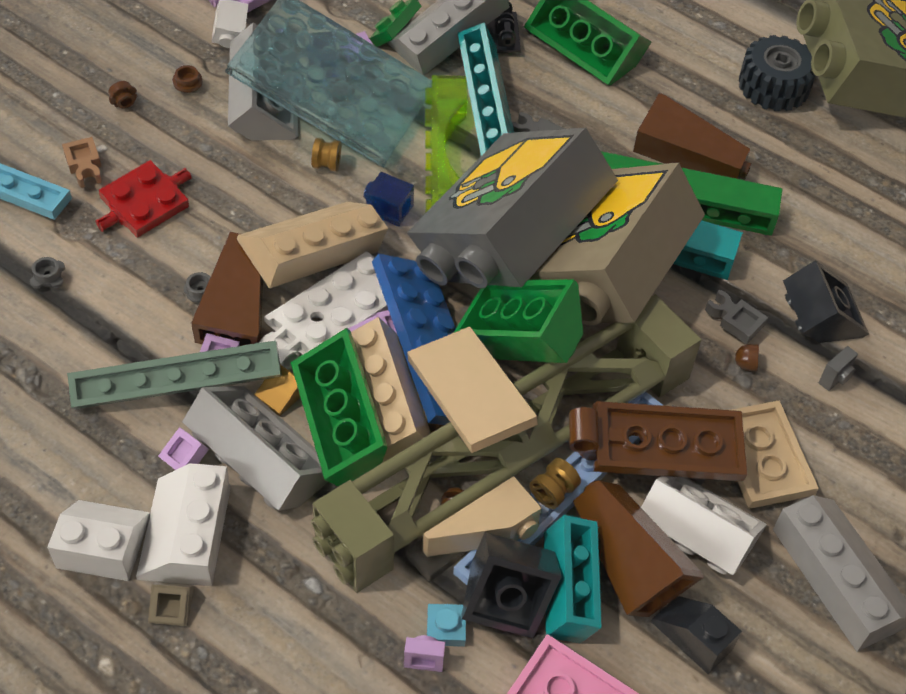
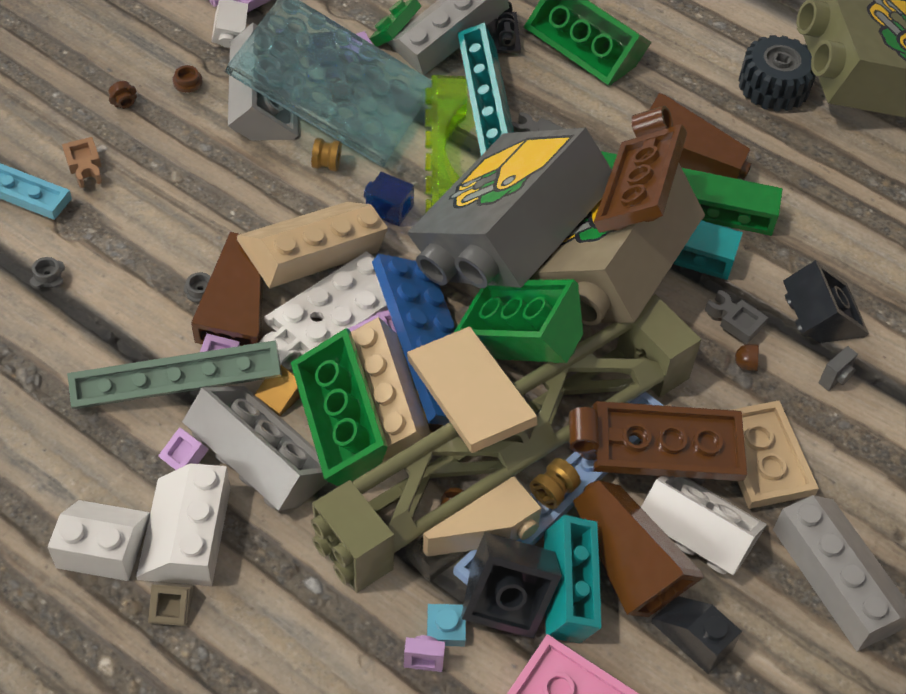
red plate [95,160,192,238] -> none
none -> reddish brown hinge [594,106,687,233]

